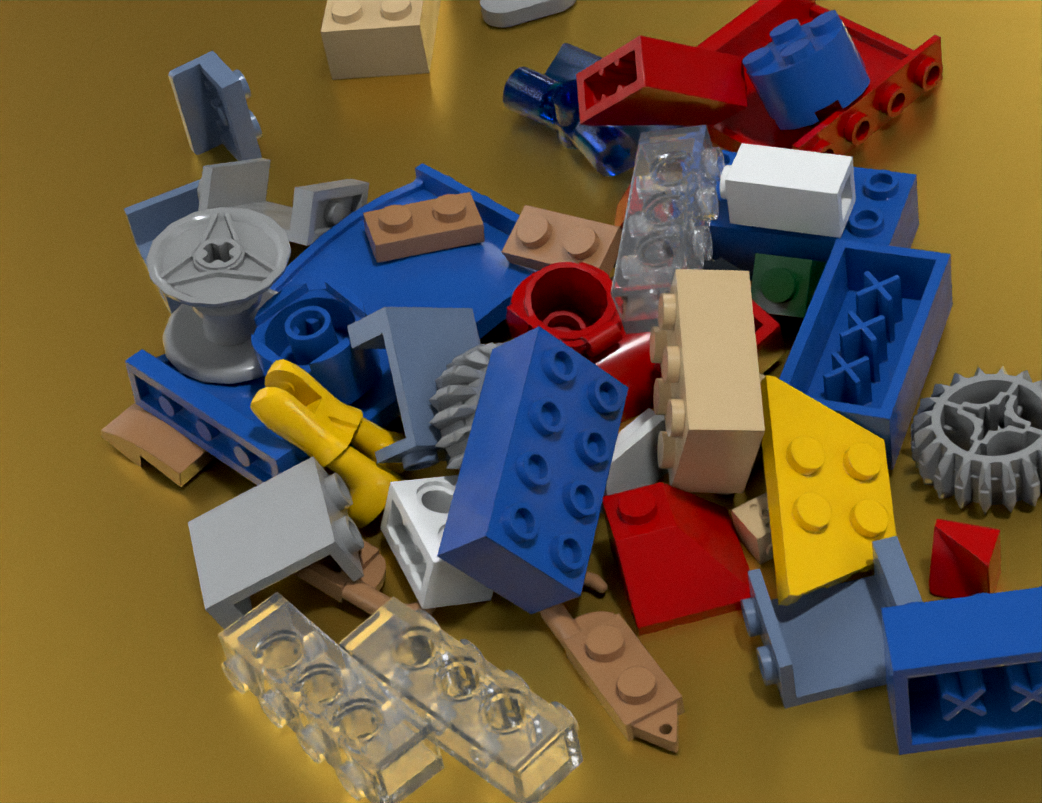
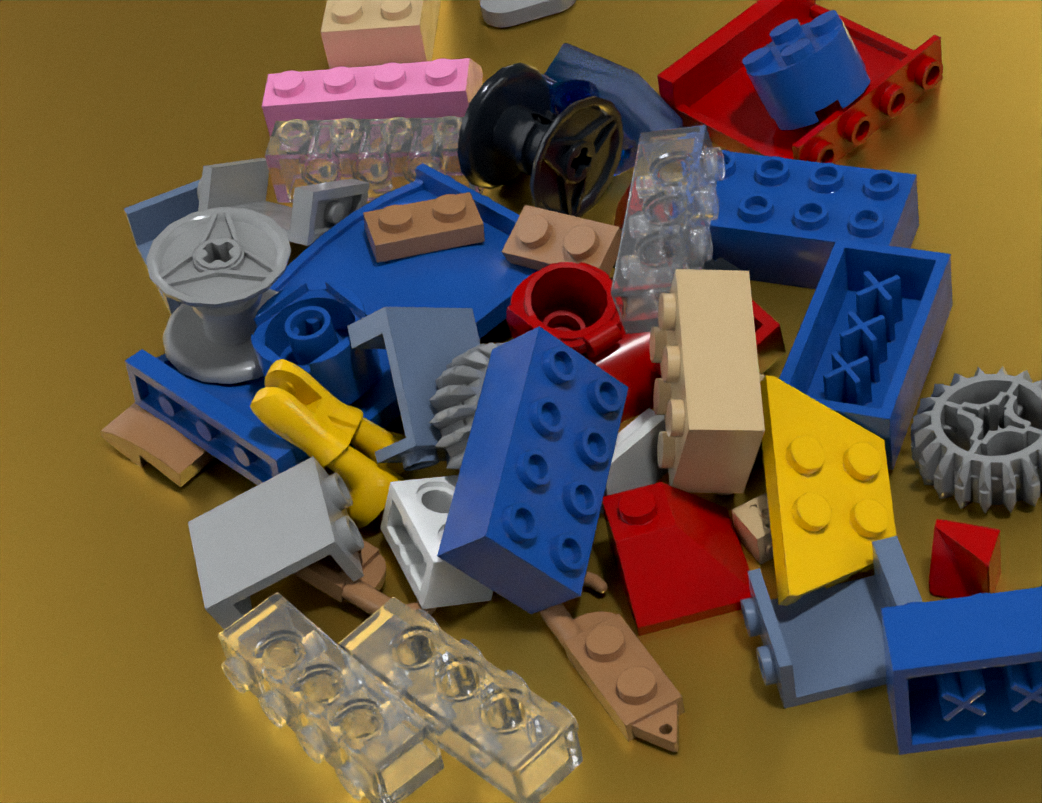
sand blue bracket [168,51,262,161] -> none
red slope [576,35,748,126] -> none
white brick [720,143,856,238] -> none
dark green brick [751,253,827,318] -> none
none -> bright pink slope [262,58,483,154]
none -> clear brick [265,116,484,203]
none -> black piece [457,63,624,218]

